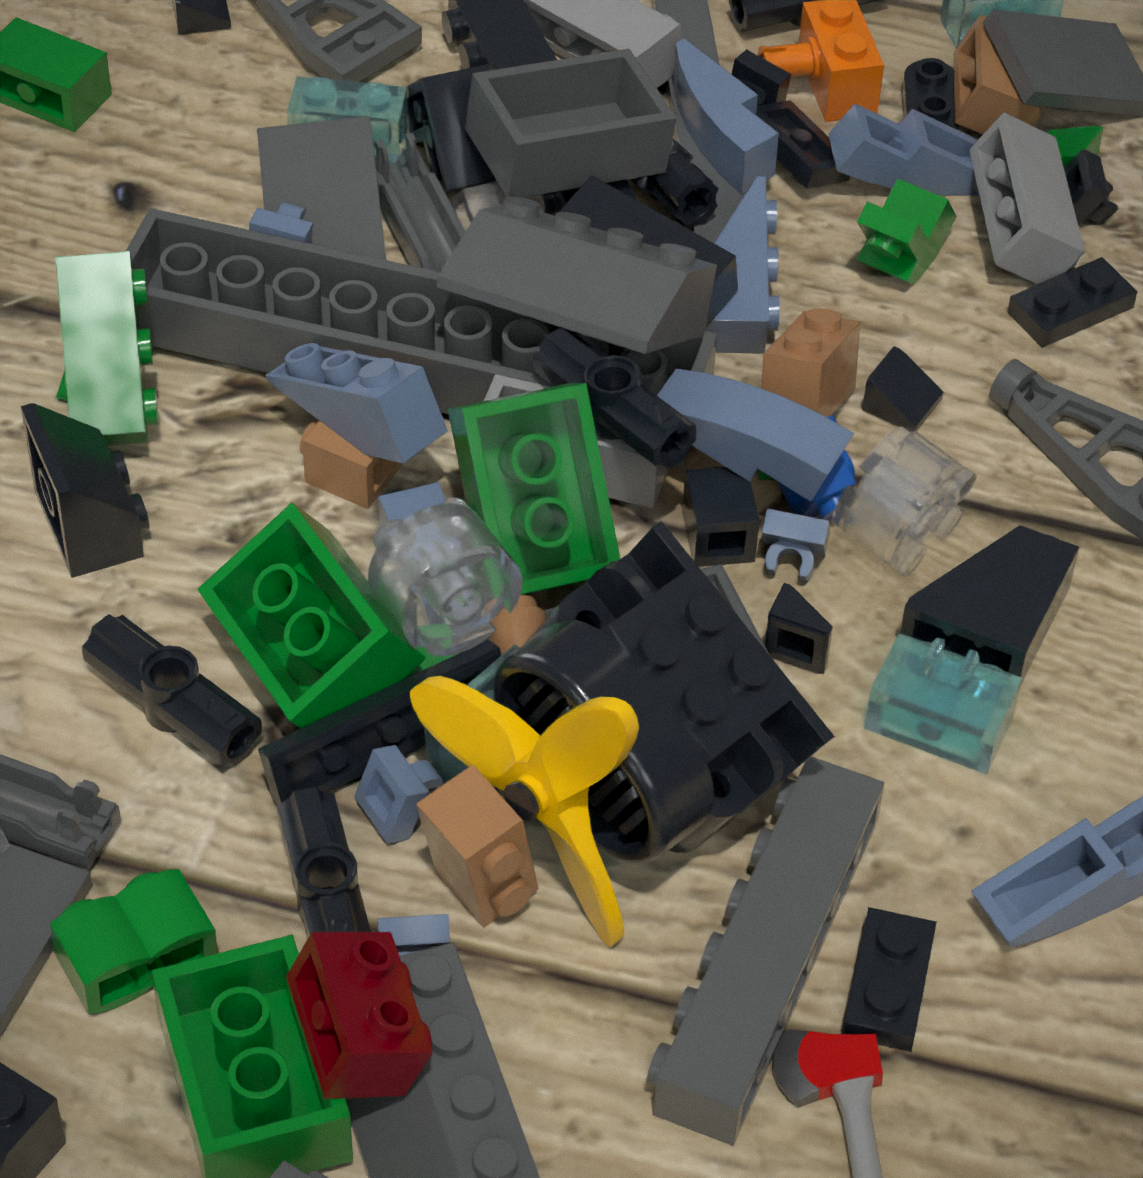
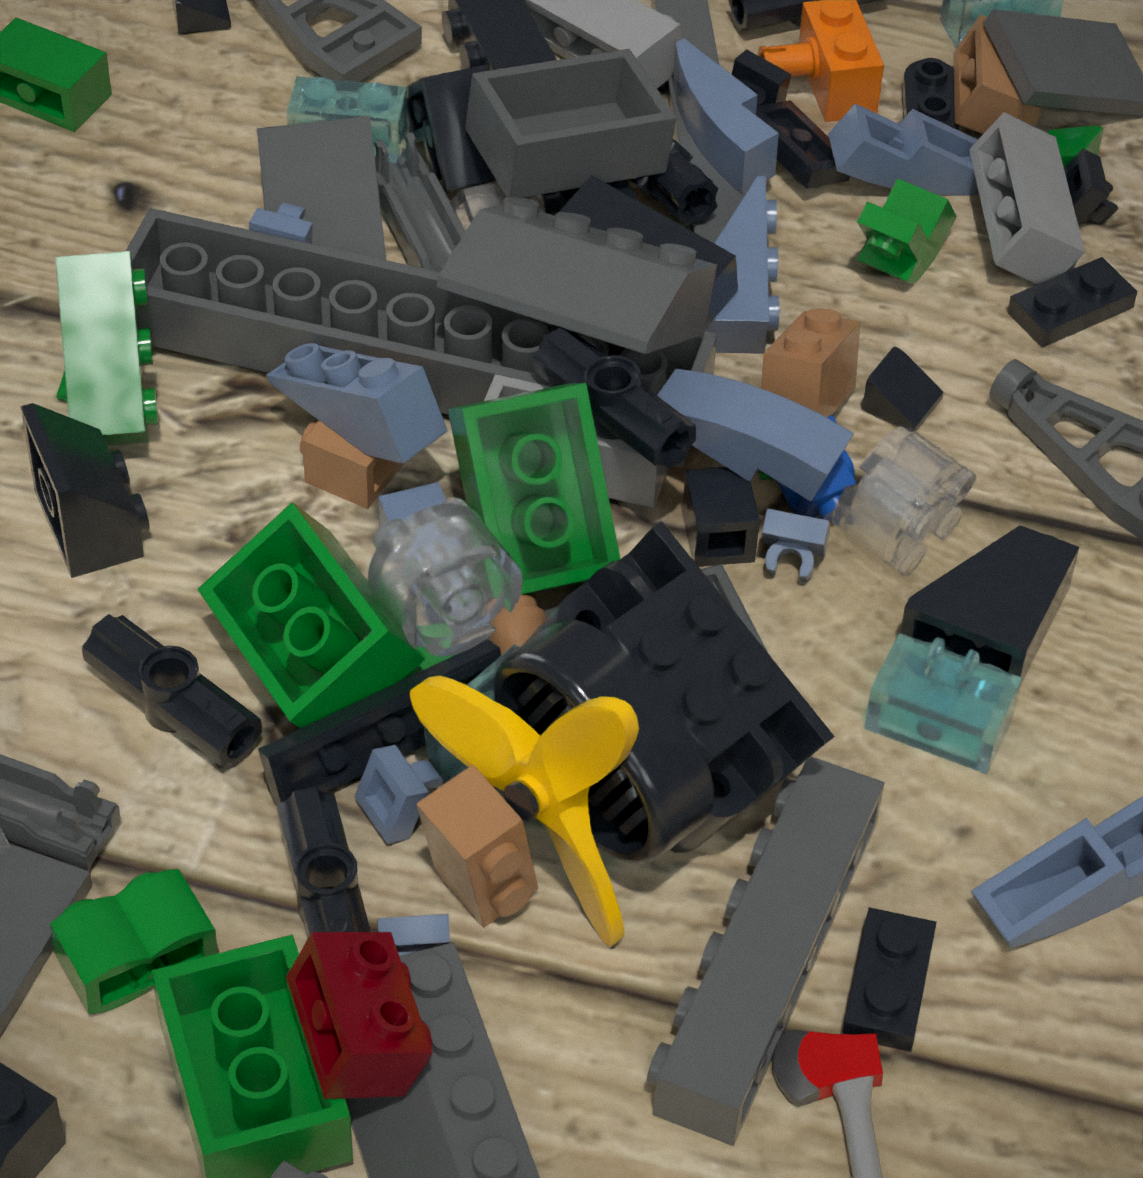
black slope [765,583,833,674] -> none

